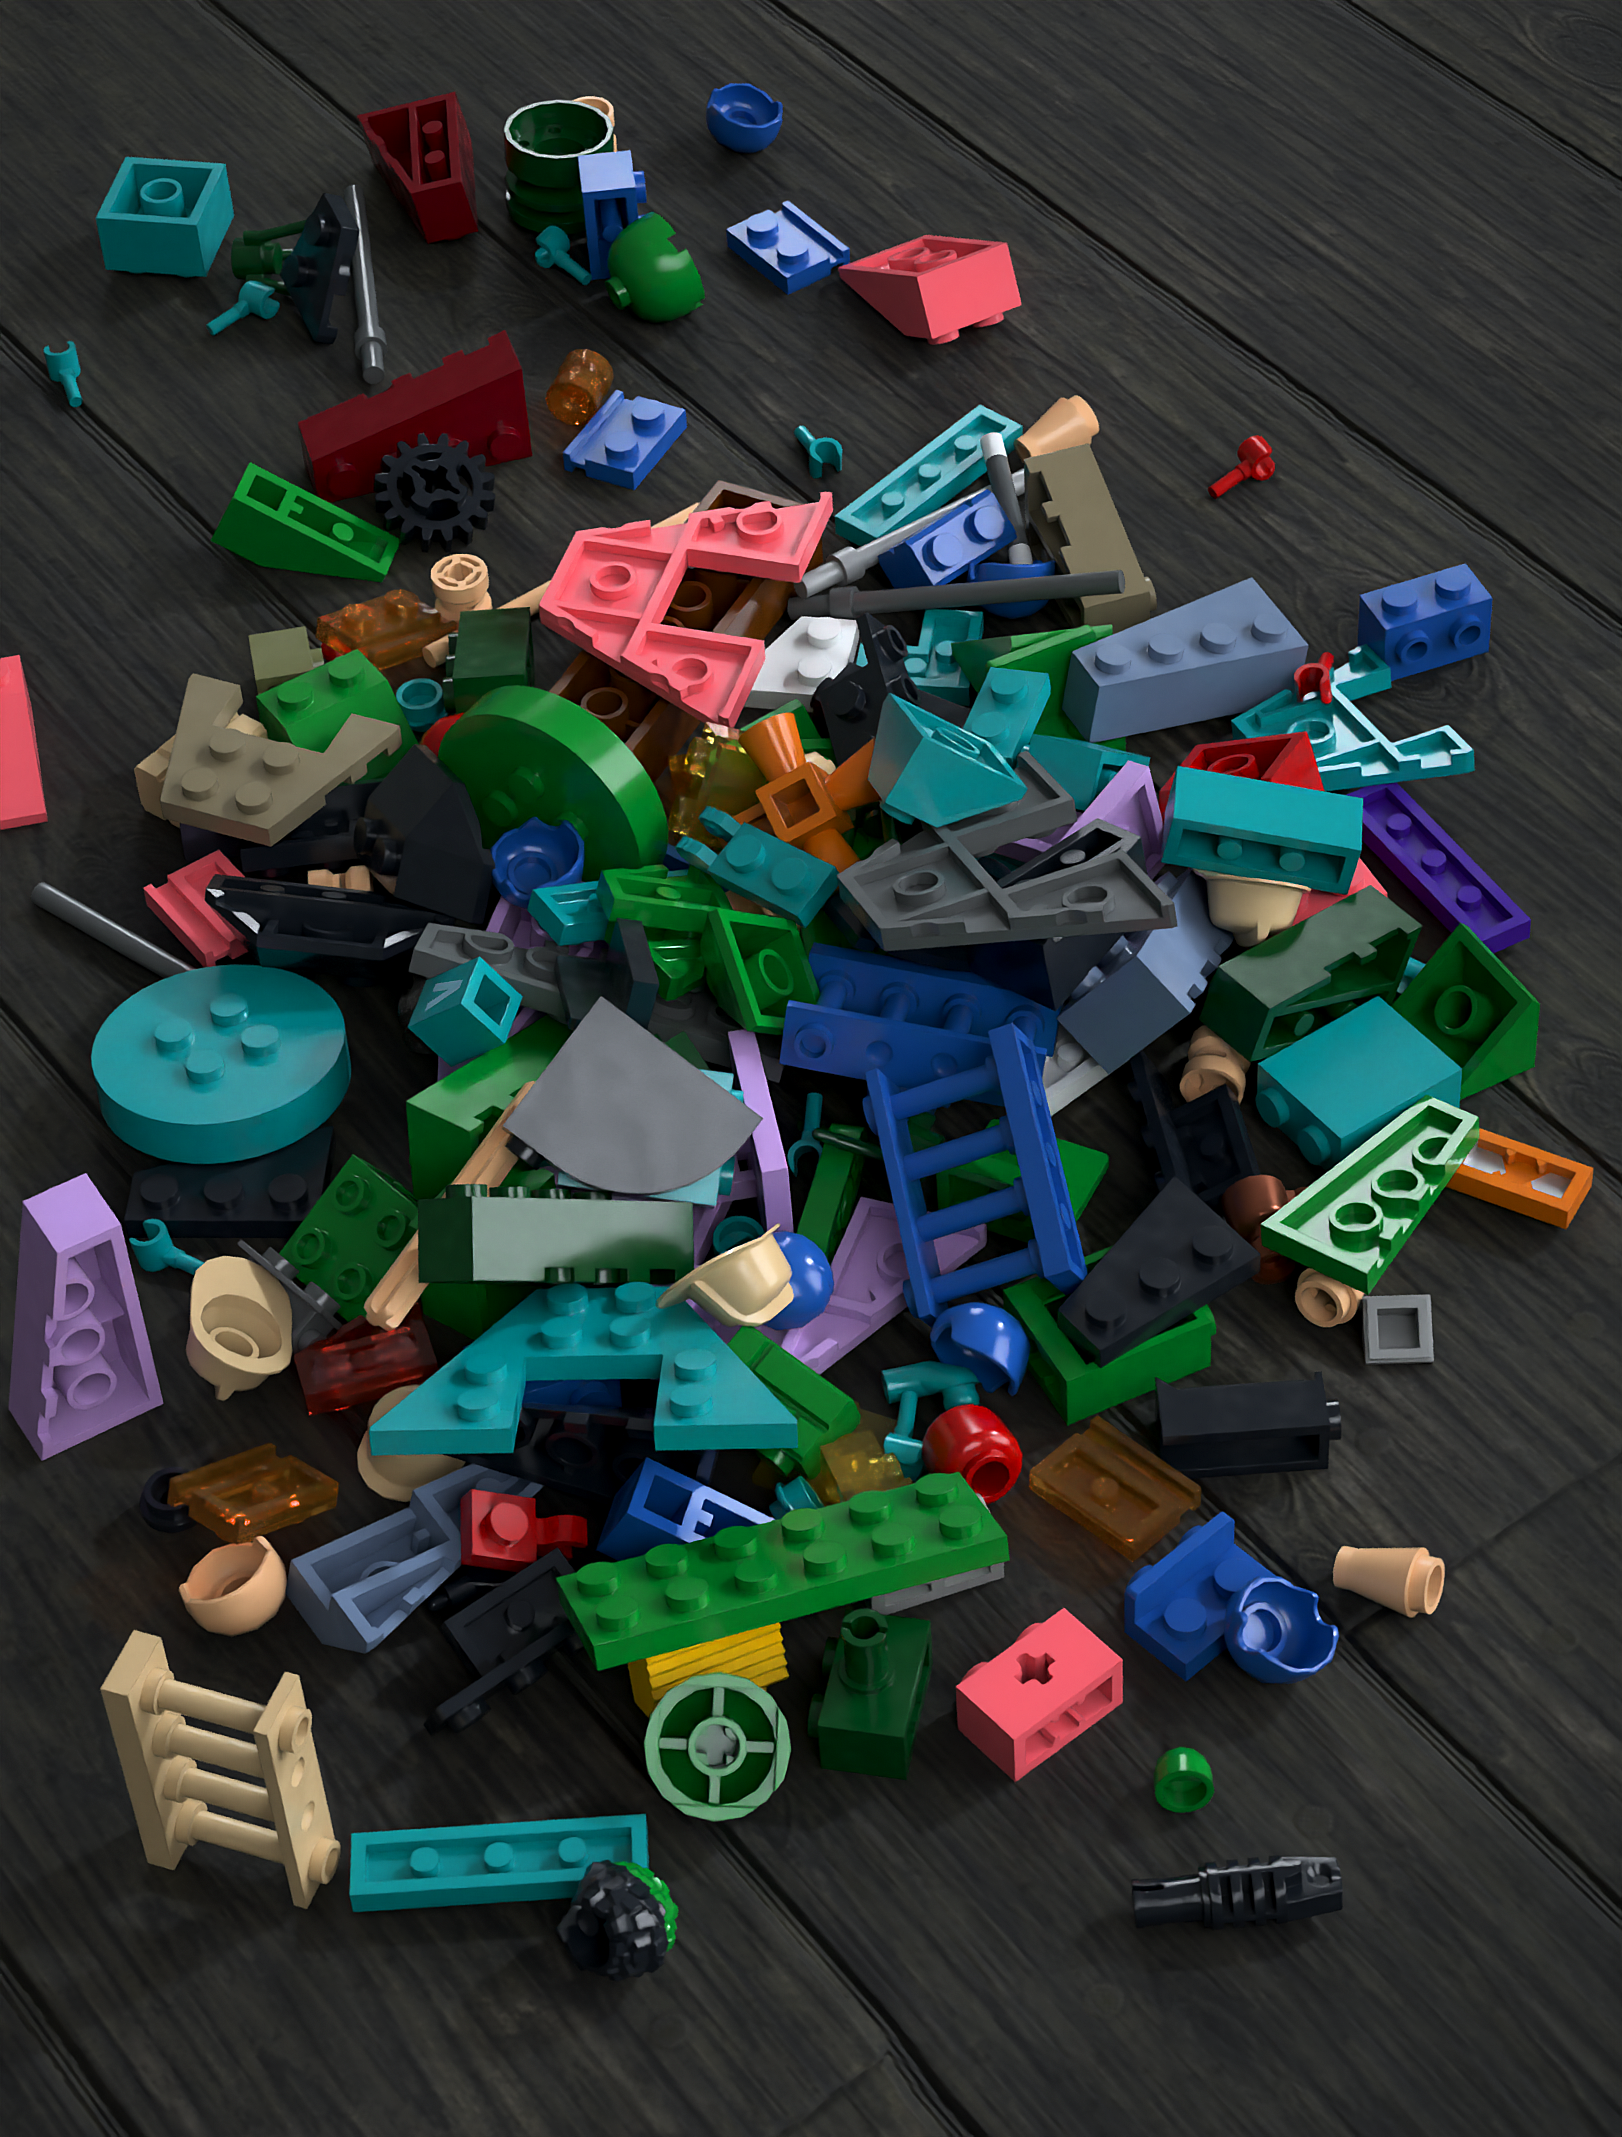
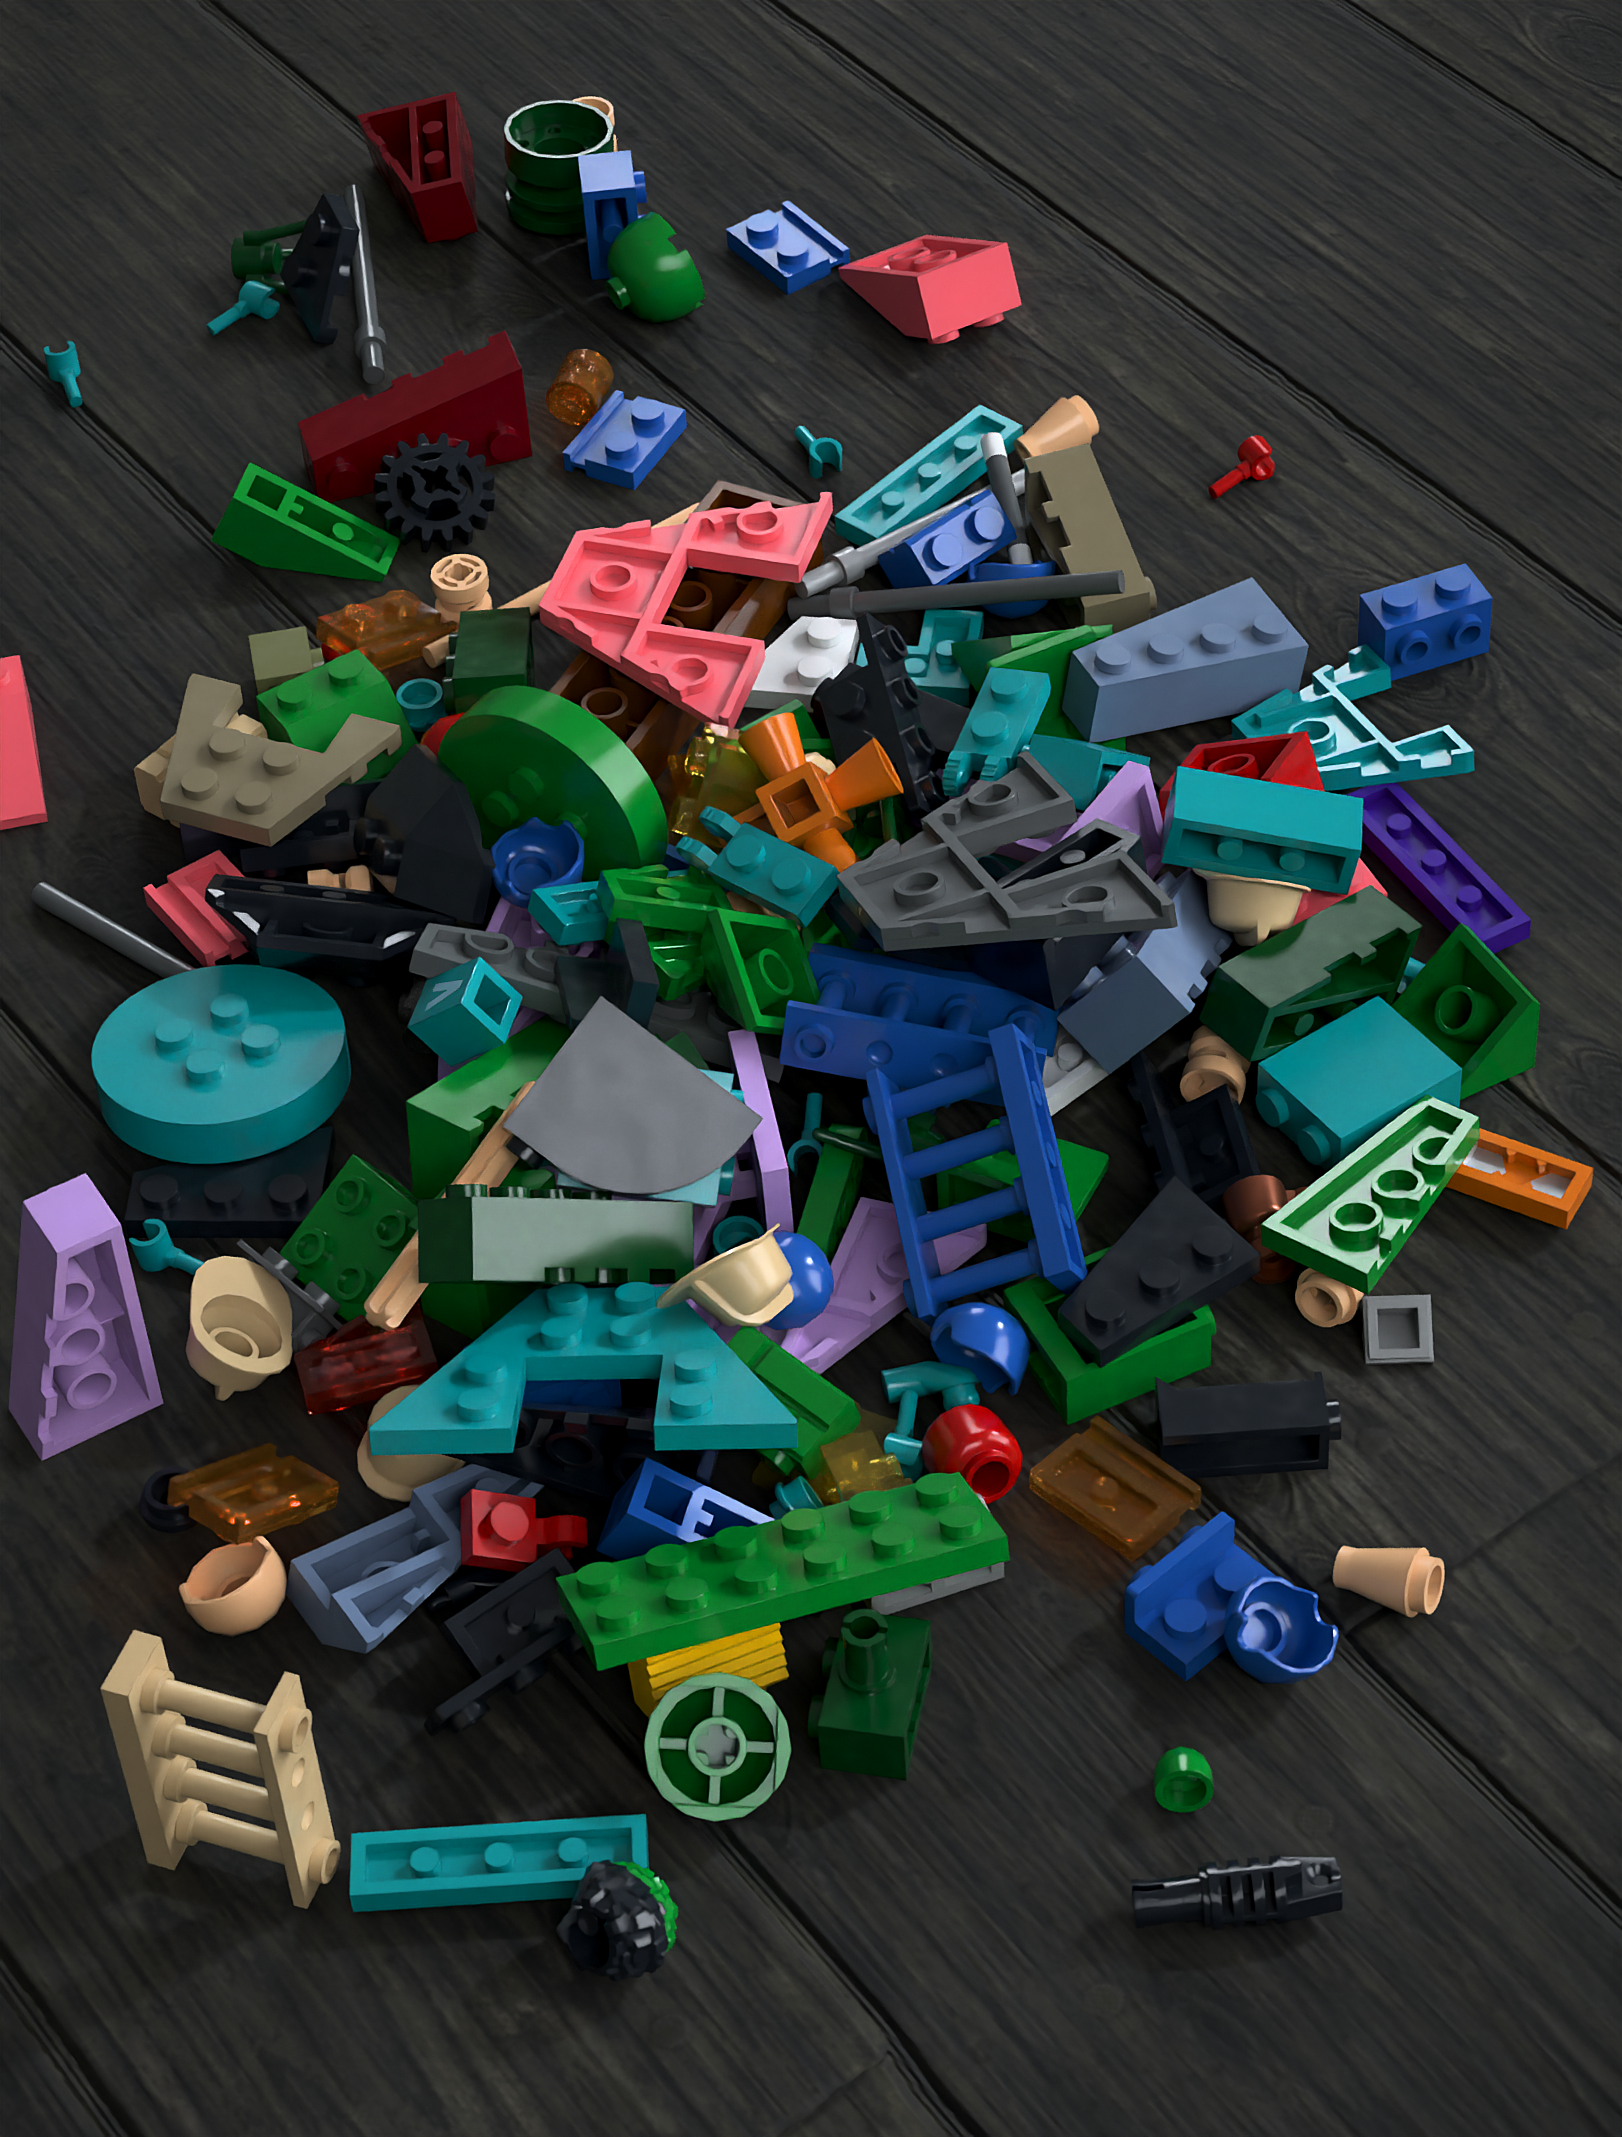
teal brick [96,157,234,277] -> none
teal hand [535,226,592,285] -> none
blue hair [706,83,783,154] -> none
teal slope [868,693,1028,828] -> none
coral brick [956,1608,1123,1782] -> none
red hand [1294,652,1334,704] -> none

